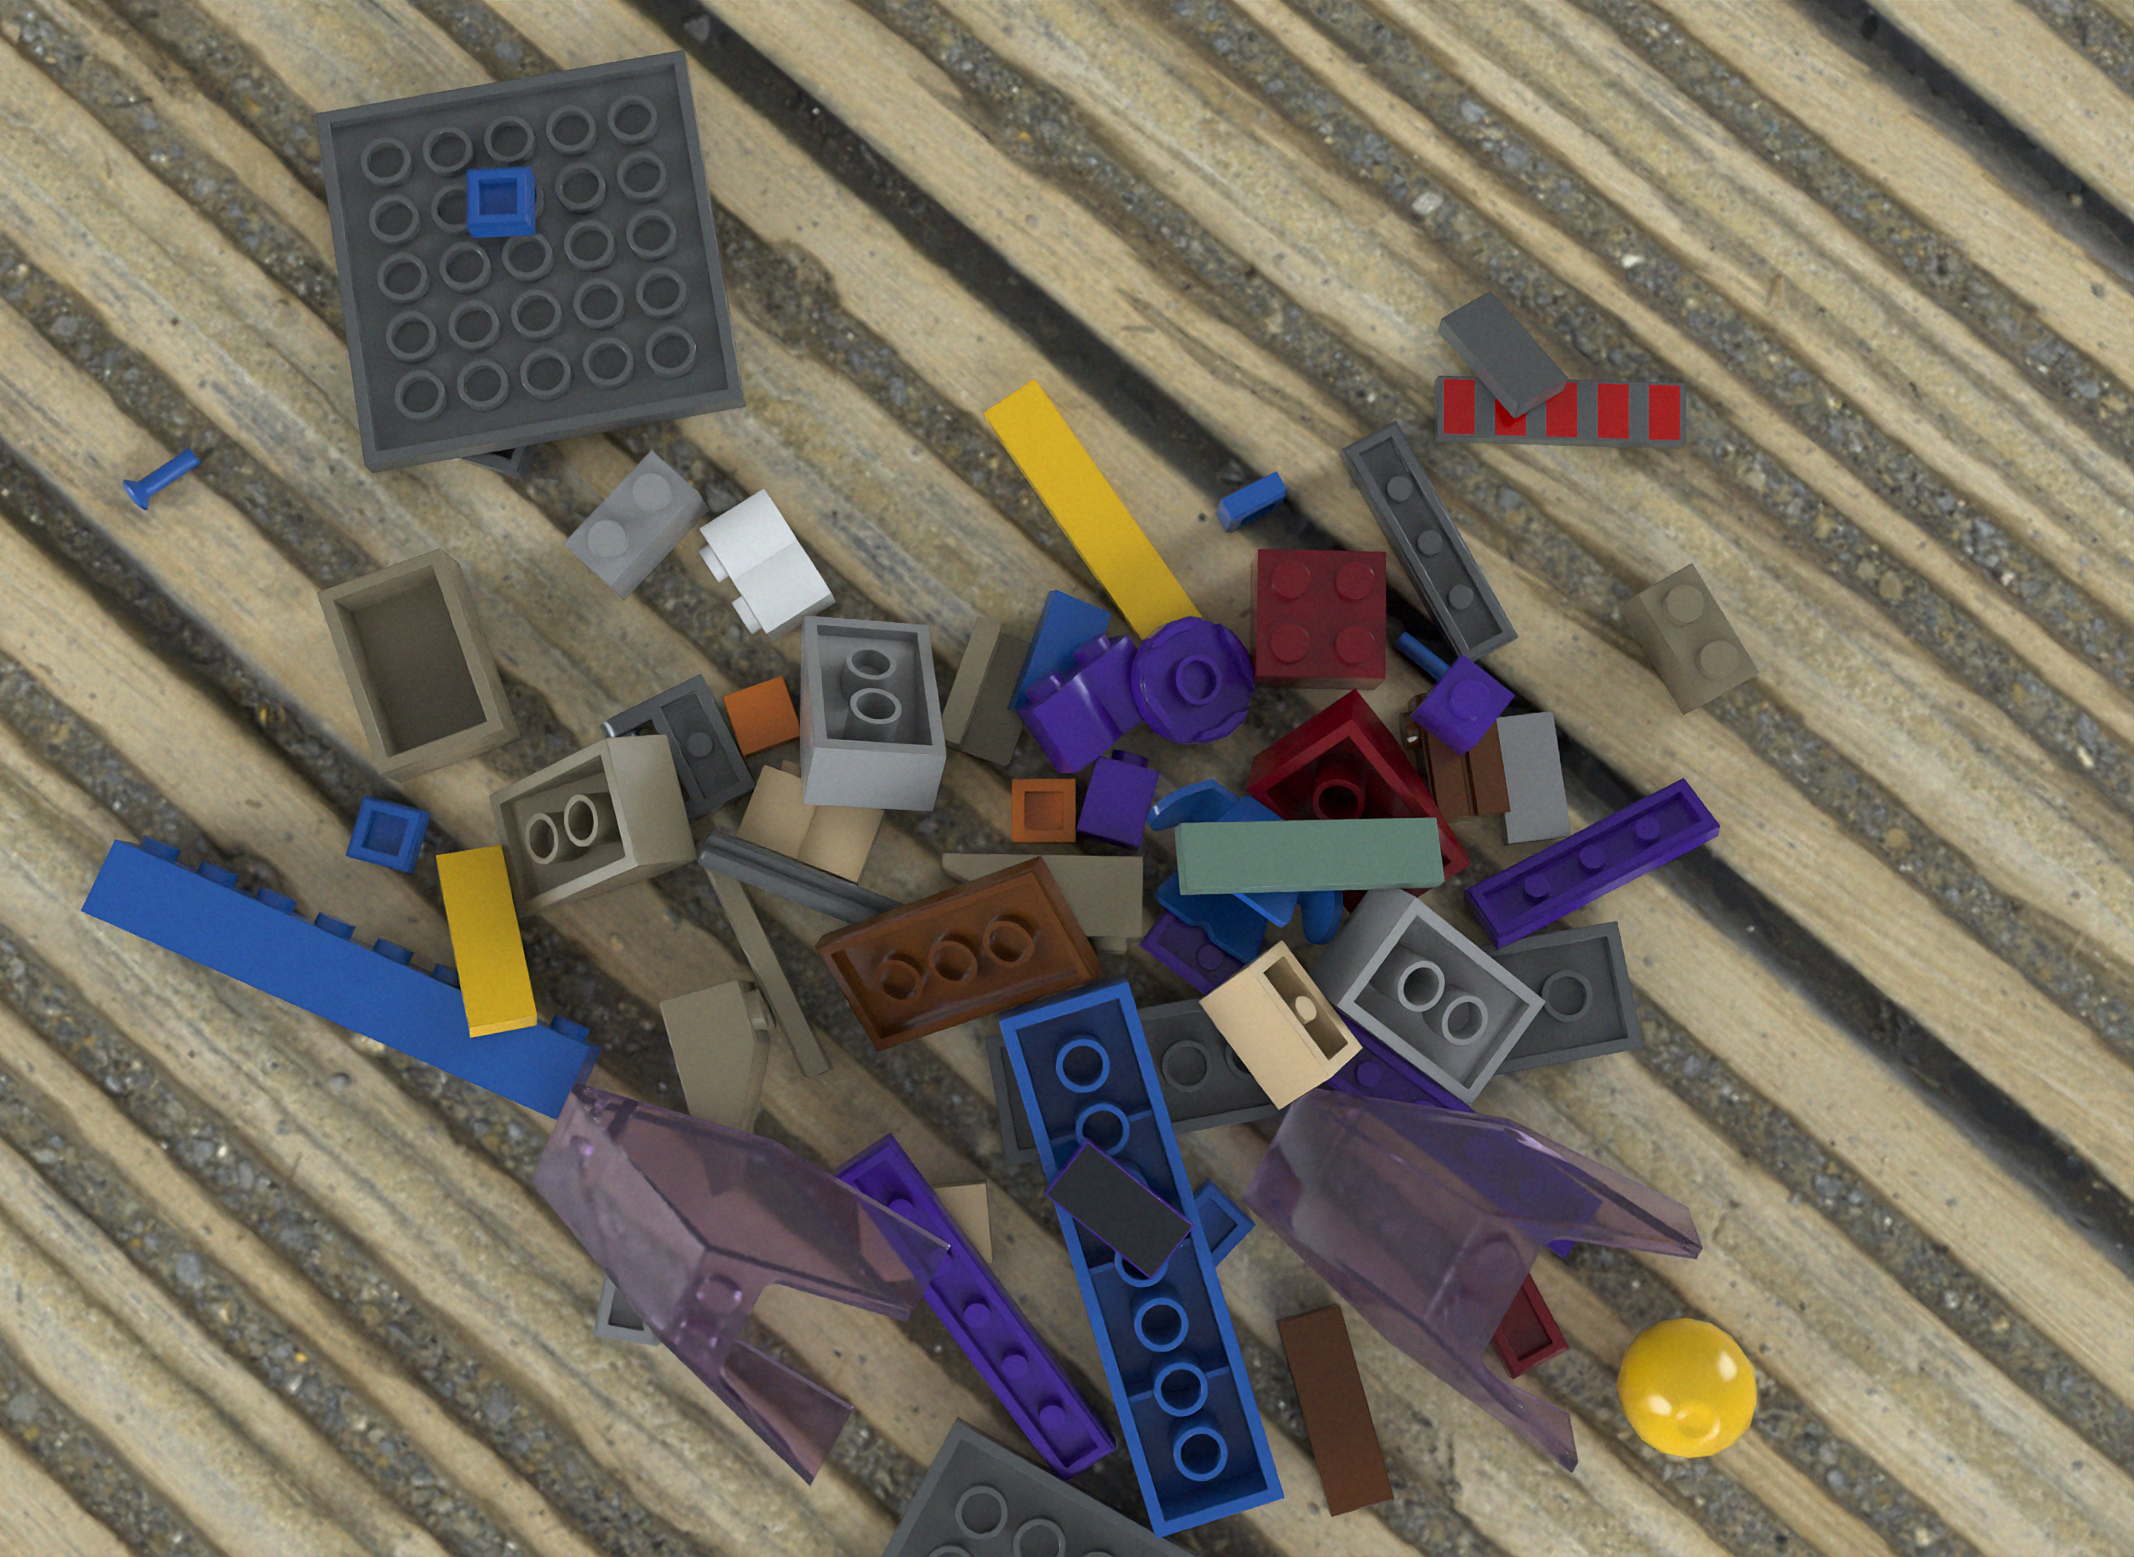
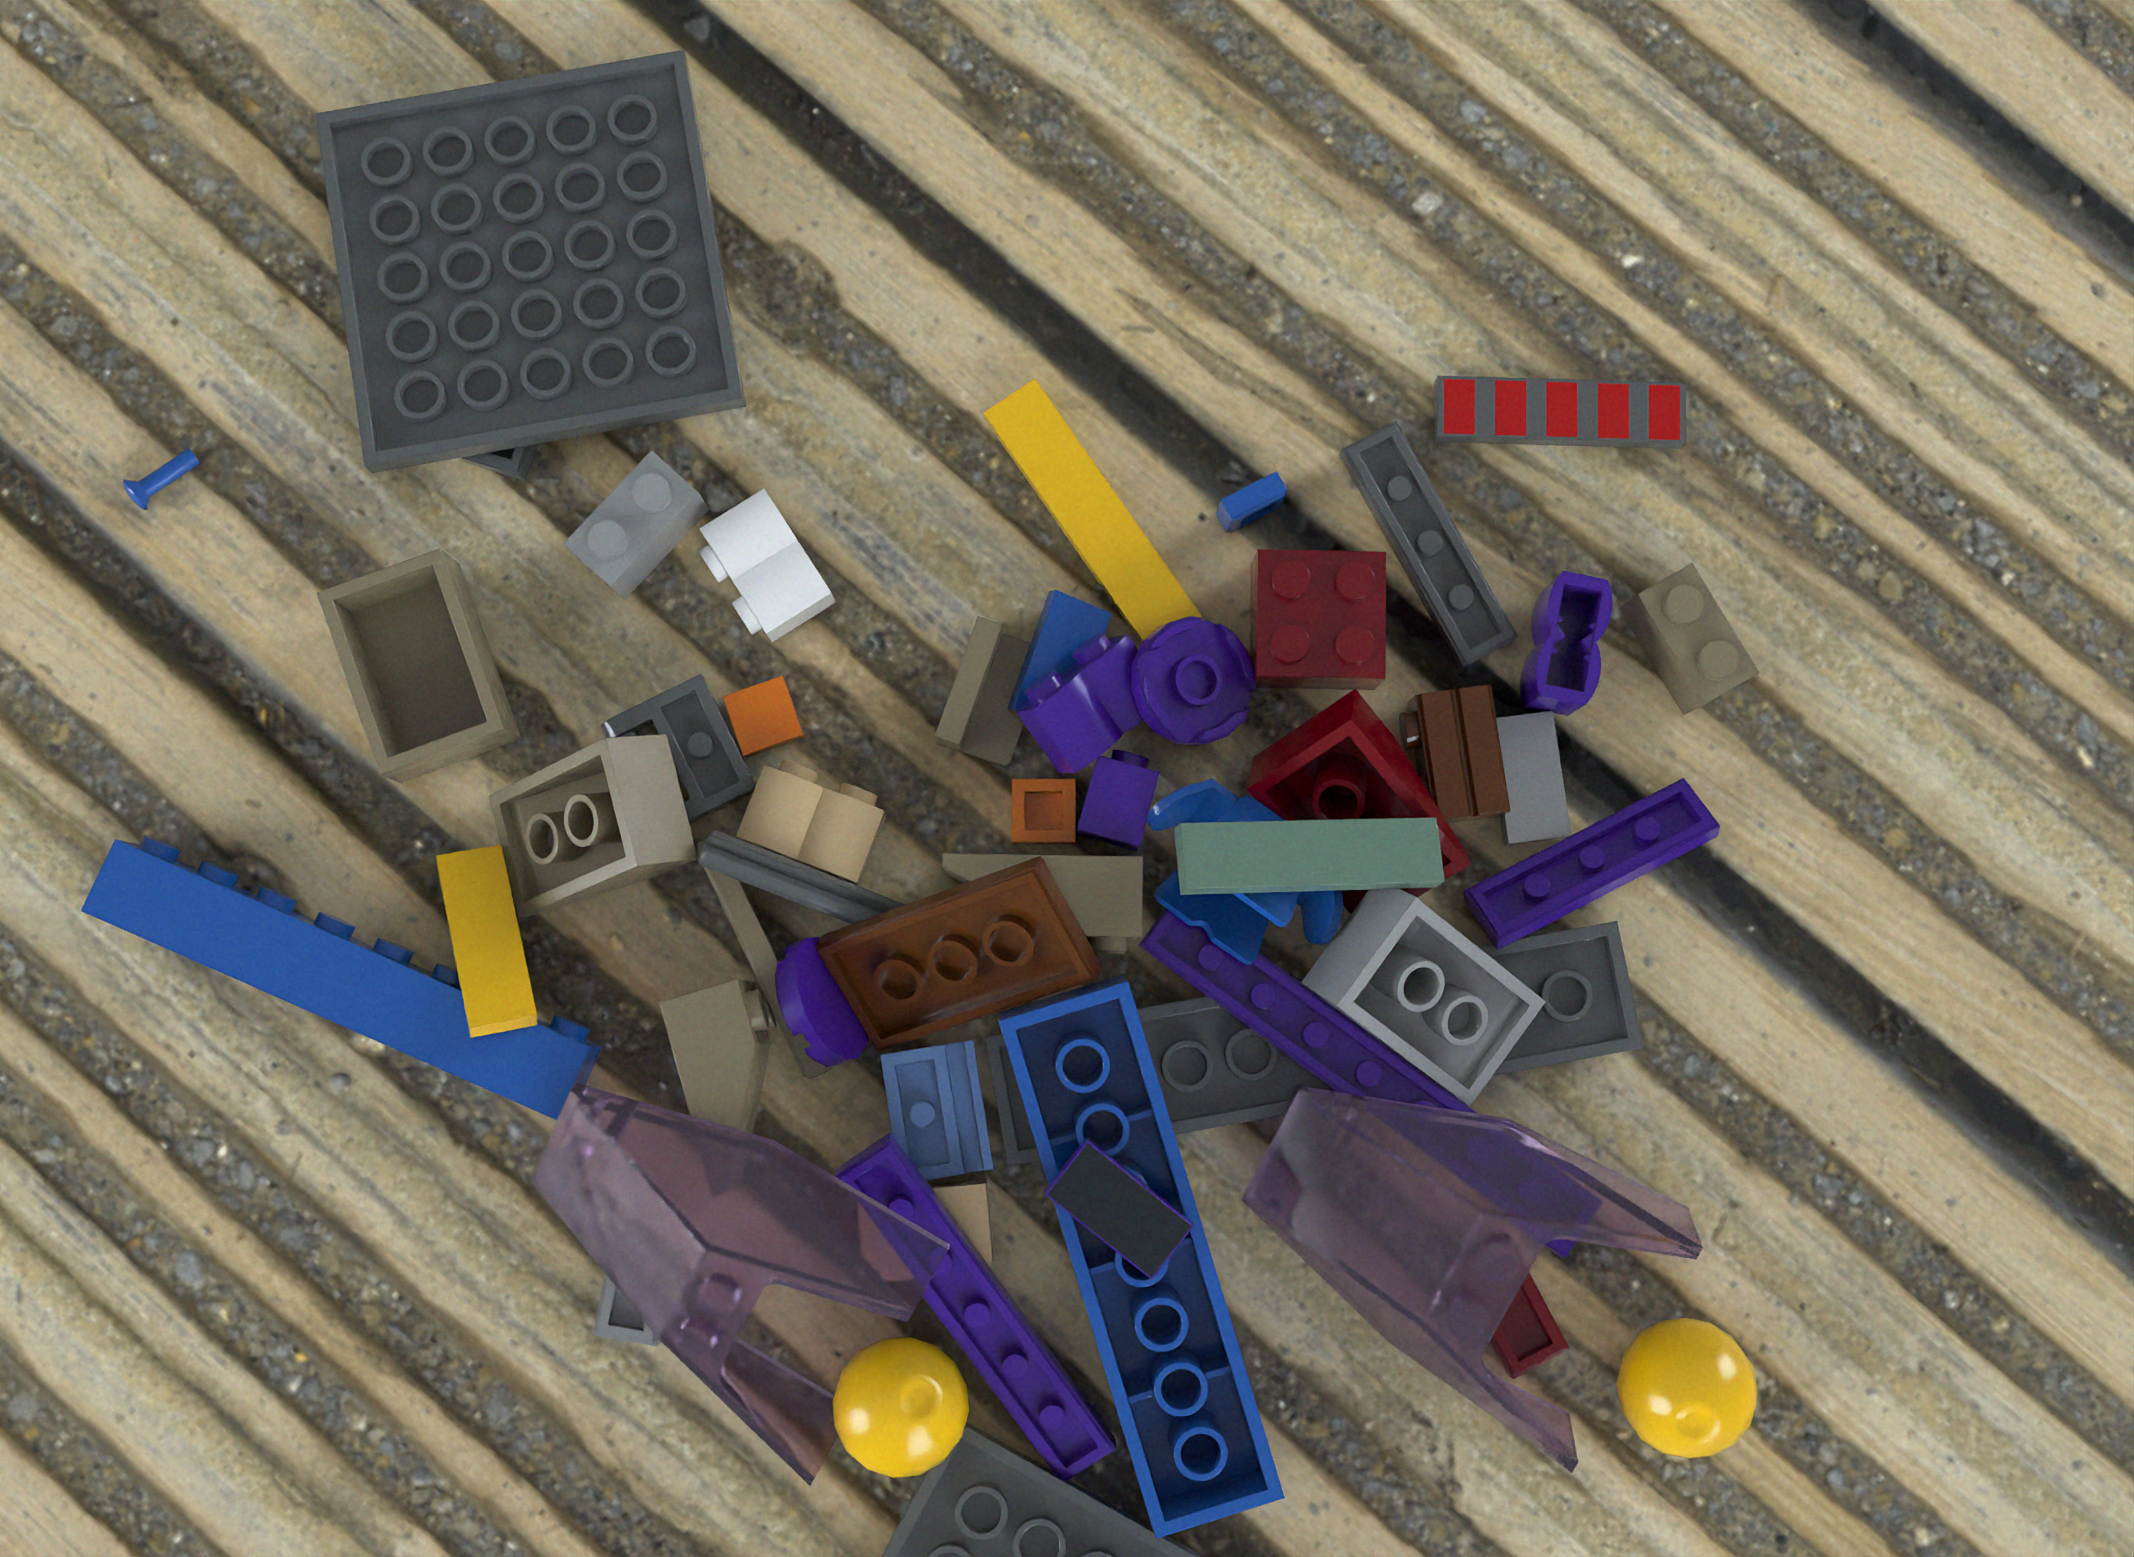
blue tile [346,795,431,874] -> none
blue tile [467,167,535,238] -> none
light grey slope [800,615,947,812] -> none
blue tile [1193,1178,1256,1268] -> none
tan brick [1199,940,1363,1110] -> none
reddish brown tile [1275,1303,1394,1517] -> none
blue piece [1394,632,1449,681] -> none
dark purple brick [1409,654,1515,756] -> none
dark grey tile [1438,291,1568,419] -> none
none -> dark purple tile [775,937,868,1067]
none -> yellow piece [832,1336,969,1478]
none -> medium blue plate [880,1040,994,1180]
none -> dark purple brick [1520,571,1613,716]

